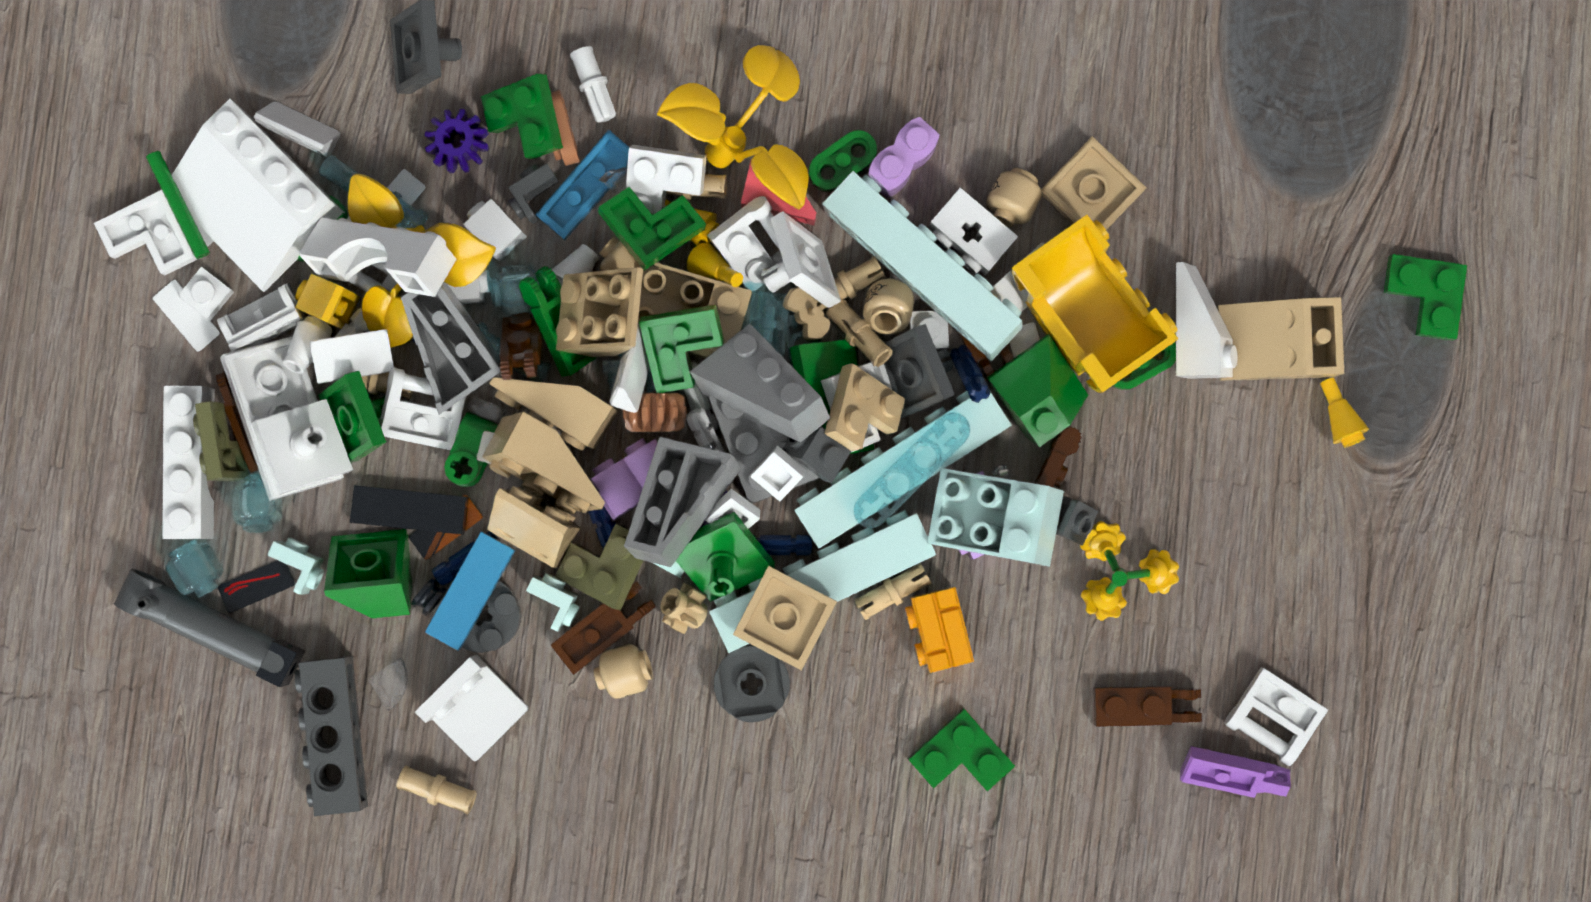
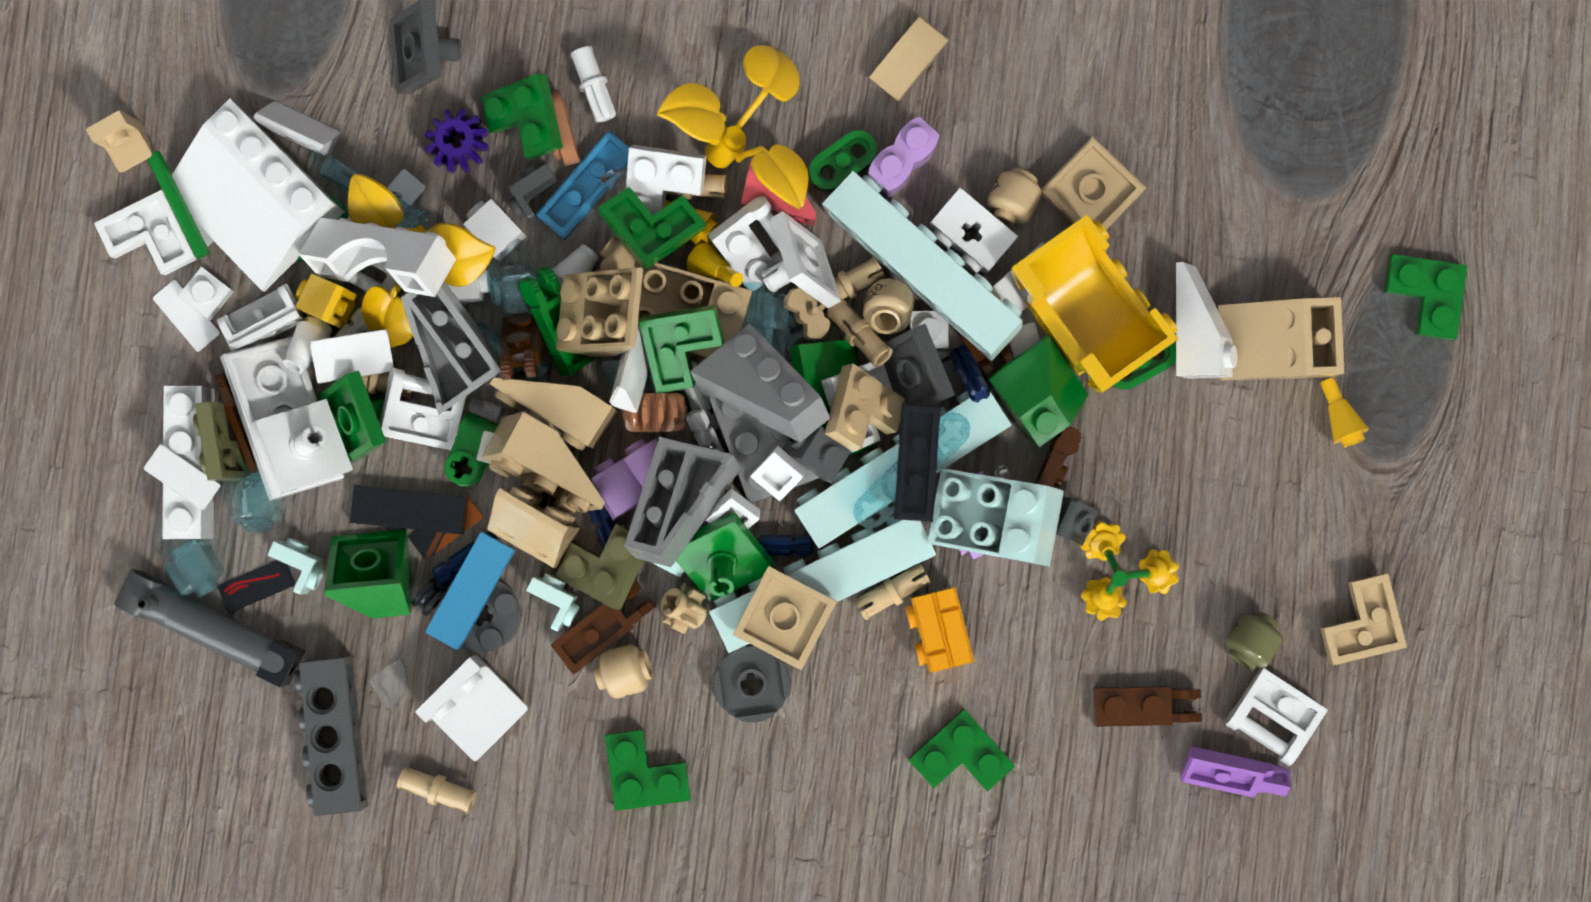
none -> tan slope [85,110,152,173]
none -> white sticker [144,445,220,510]
none -> green plate [605,729,691,811]
none -> tan slope [869,16,949,101]
none -> black tile [894,403,941,522]
none -> olive head [1225,612,1284,671]
none -> tan plate [1320,573,1407,666]

